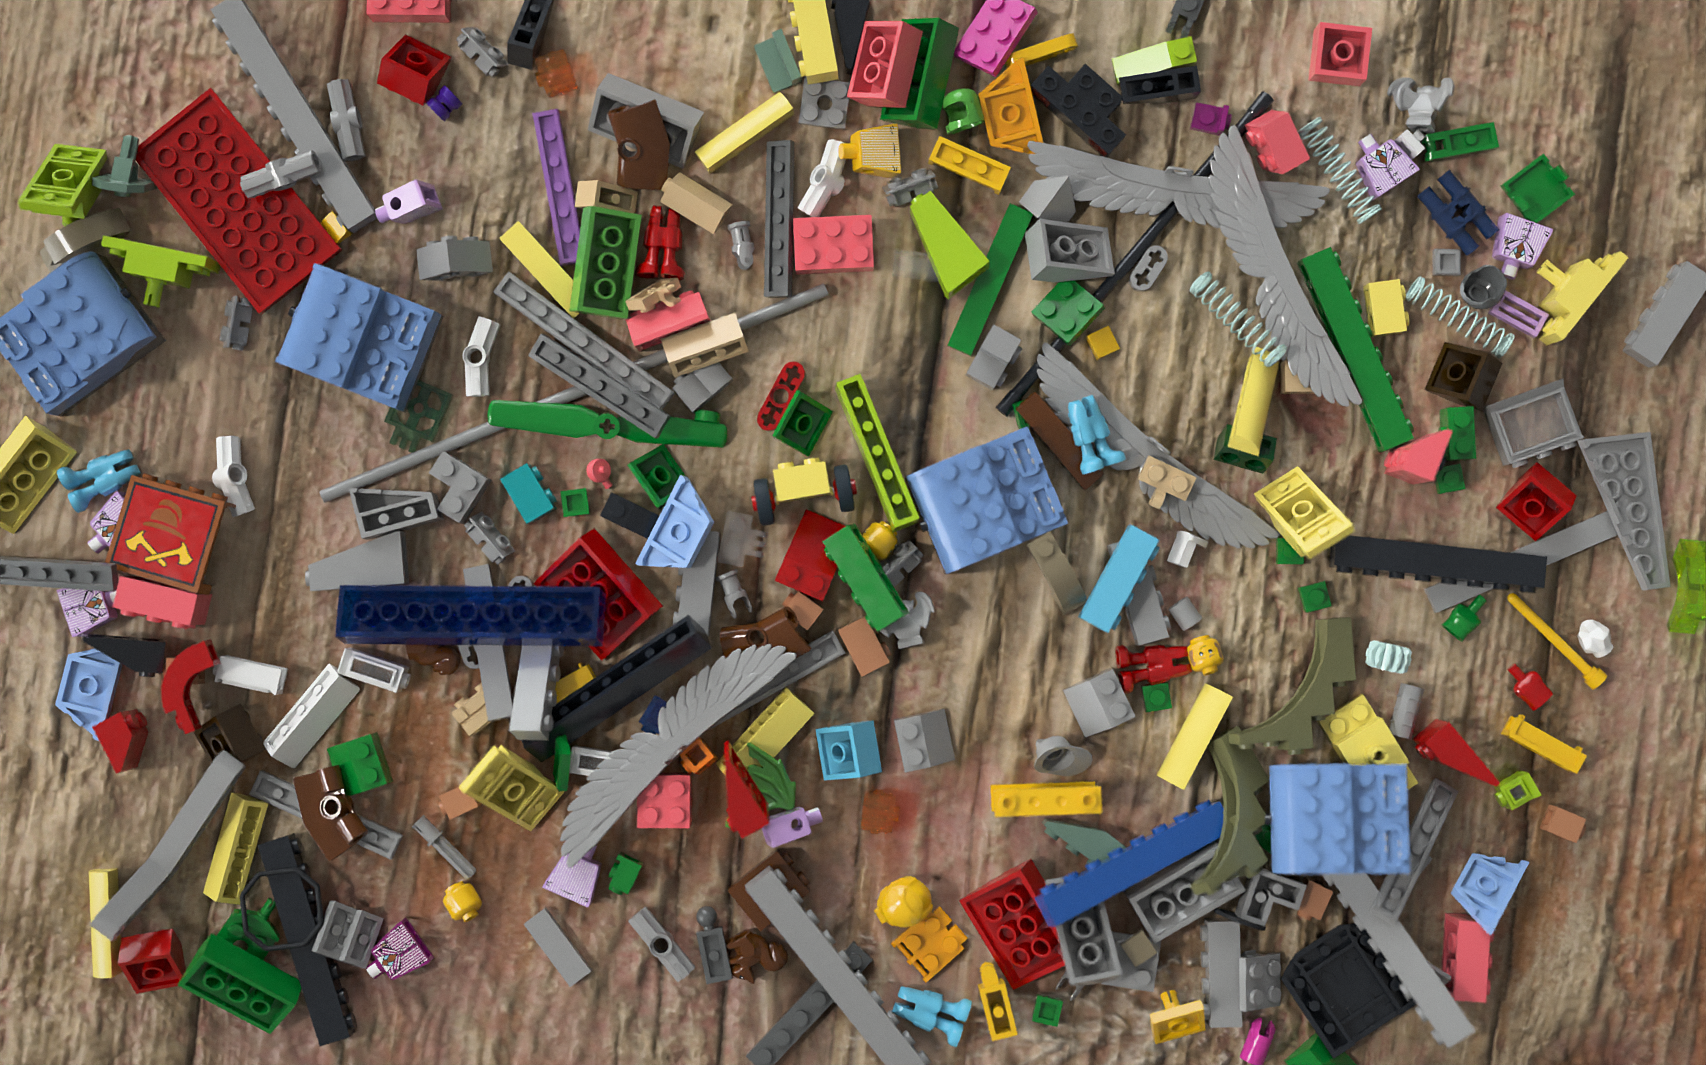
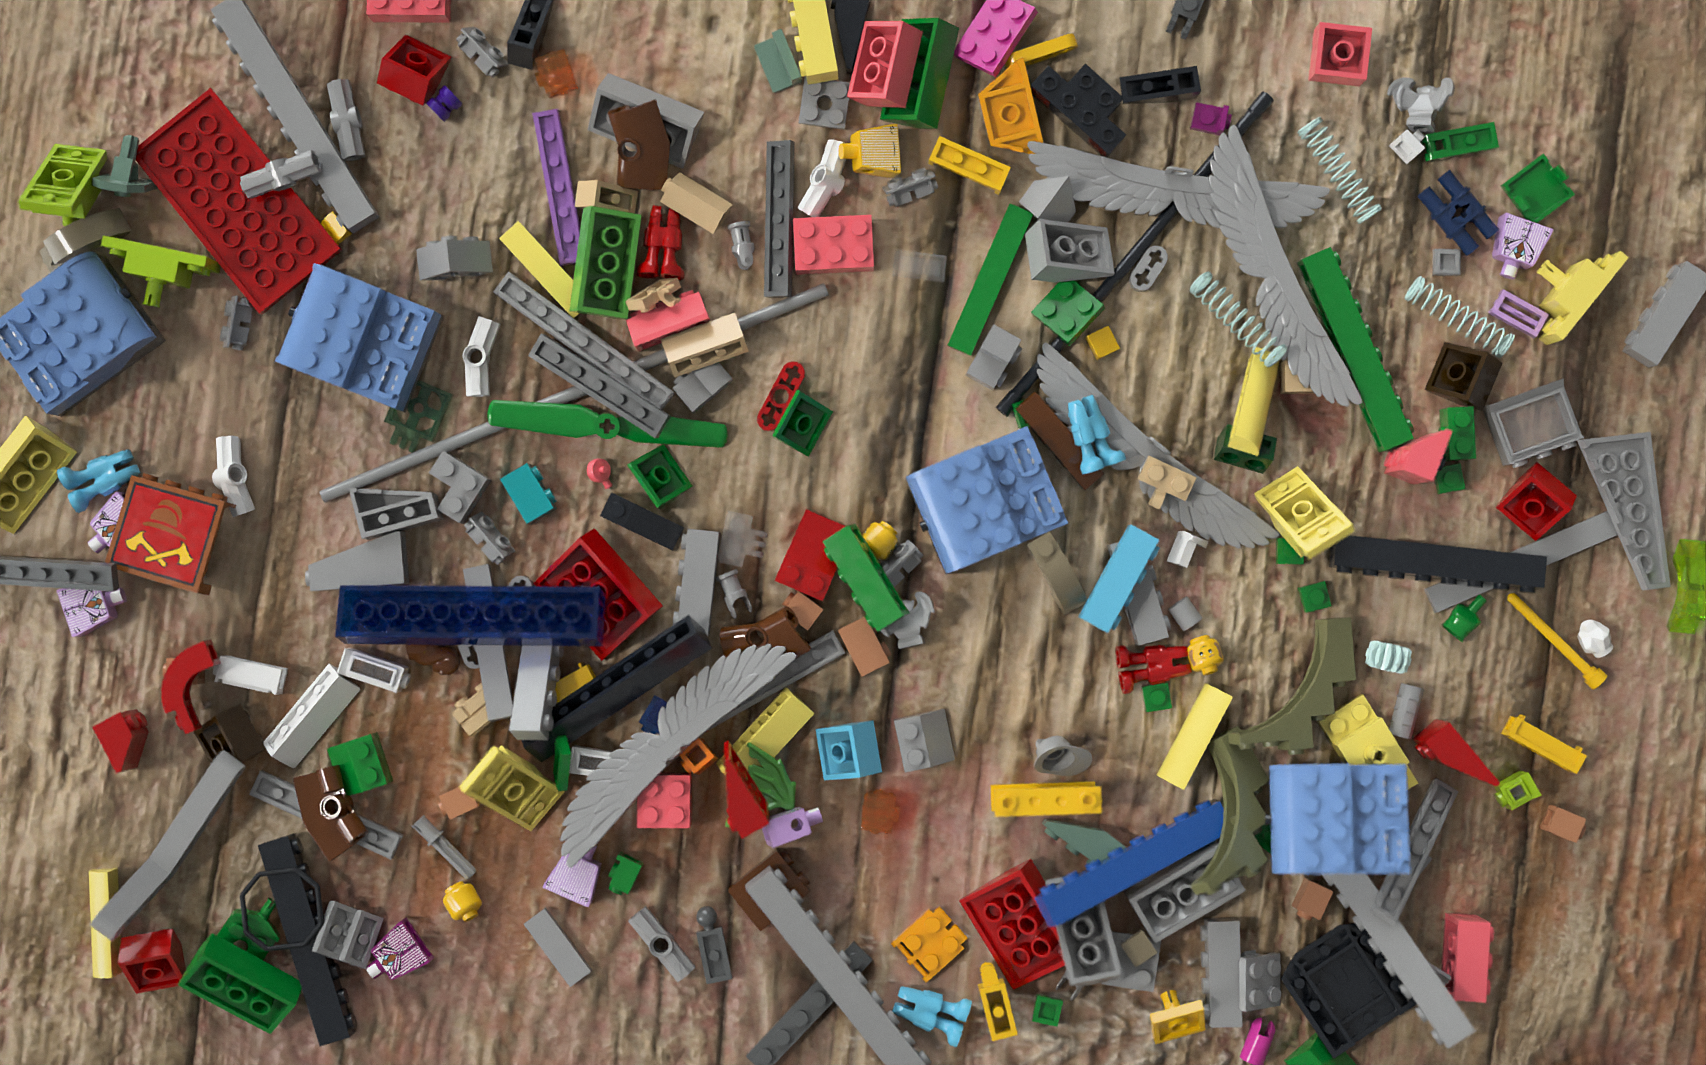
light blue wing [55,648,123,741] -> none
black slope [81,633,166,677] -> none
coral brick [113,576,212,629] -> none
light yellow brick [203,792,268,905] -> none
lavender torso [375,179,442,224] -> none
green plate [560,488,591,517] -> none
light blue wing [635,475,714,568] -> none
light yellow brick [694,92,794,174] -> none
green tile [694,410,721,424] -> none
reddish brown animal [726,930,788,984] -> none
brick [751,457,857,526] -> none
lime brick [835,373,919,532] -> none
yellow helmet [874,876,933,928] -> none
lime slope [910,191,990,300] -> none
bright green helmet [943,88,985,135] -> none
light grey slope [1063,668,1135,737] -> none
slope [1112,36,1197,85] -> none
black piece [1214,908,1266,931] -> none
light grey brick [1235,867,1307,927] -> none
coral brick [1245,110,1310,174] -> none
lavender torso [1356,134,1420,201] -> none
light yellow brick [1363,279,1409,338] -> none
light blue wing [1451,853,1529,935] -> none
dark grey hair [1460,265,1507,310] -> none
red piece [1507,663,1553,711] -> none

